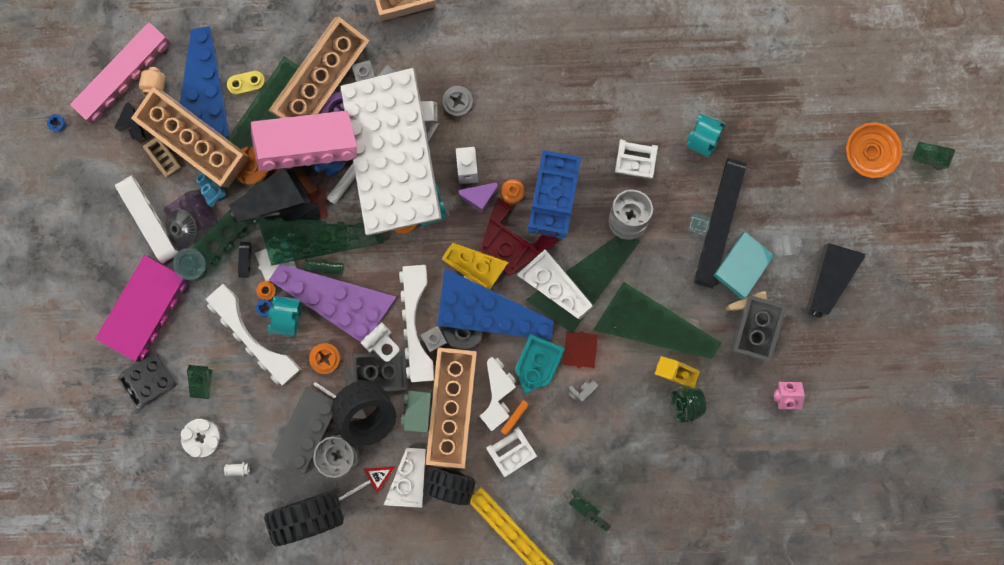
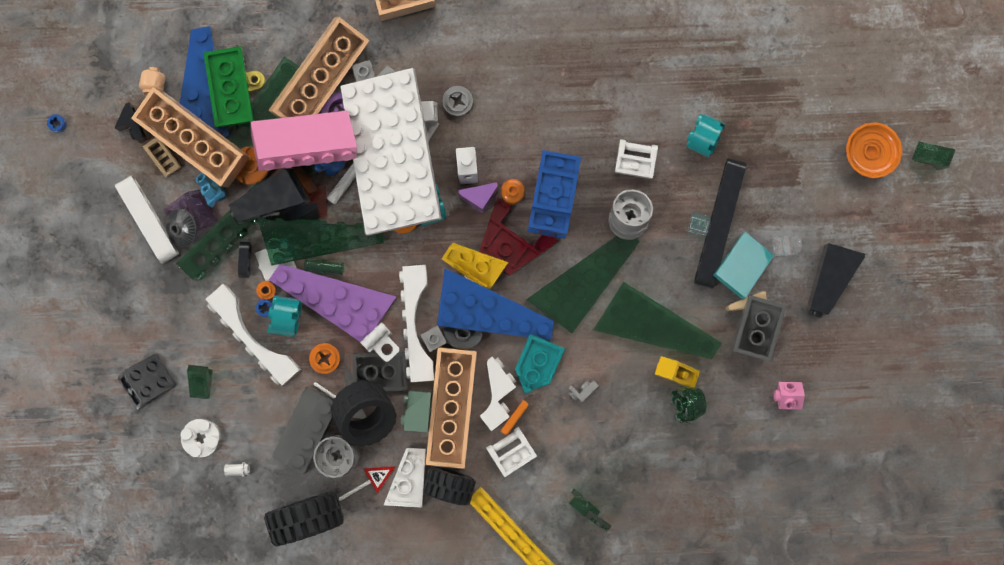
bright pink brick [70,22,170,124] -> none
dark pink brick [95,255,188,362] -> none
clear light blue piece [173,248,206,280] -> none
white wing [517,250,594,319] -> none
clear red piece [563,331,598,368] -> none
none -> green plate [203,46,254,128]

